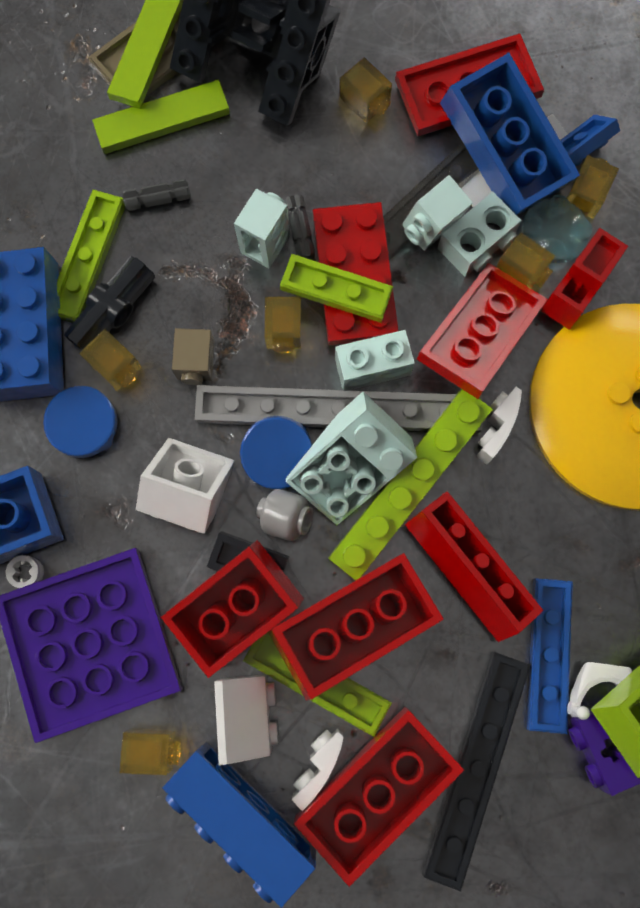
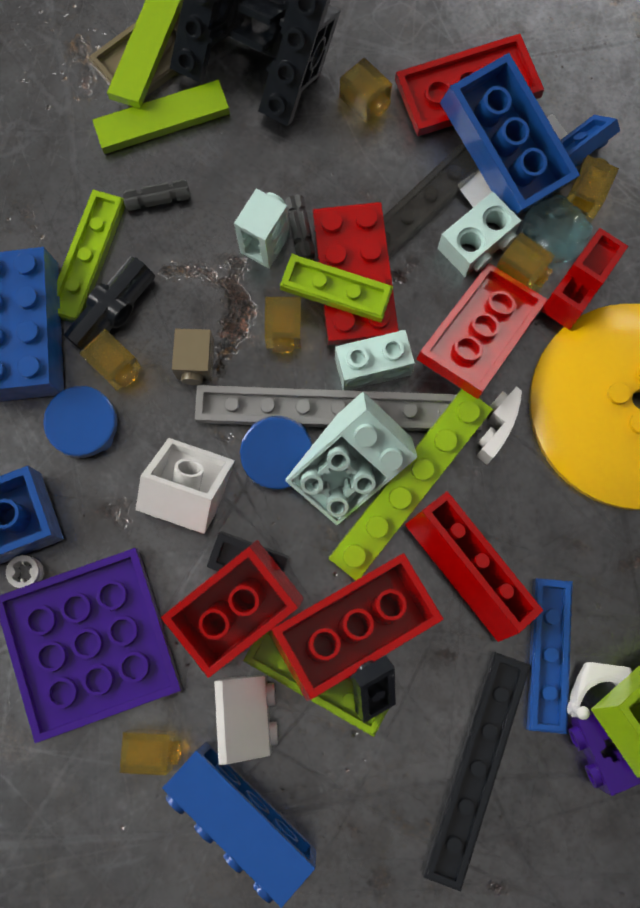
light grey head [256,489,313,541] -> none
white slope [292,728,344,812] -> none
red brick [294,707,464,887] -> none
light aqua brick [402,175,473,251] -> none
none -> black plate [352,655,396,724]

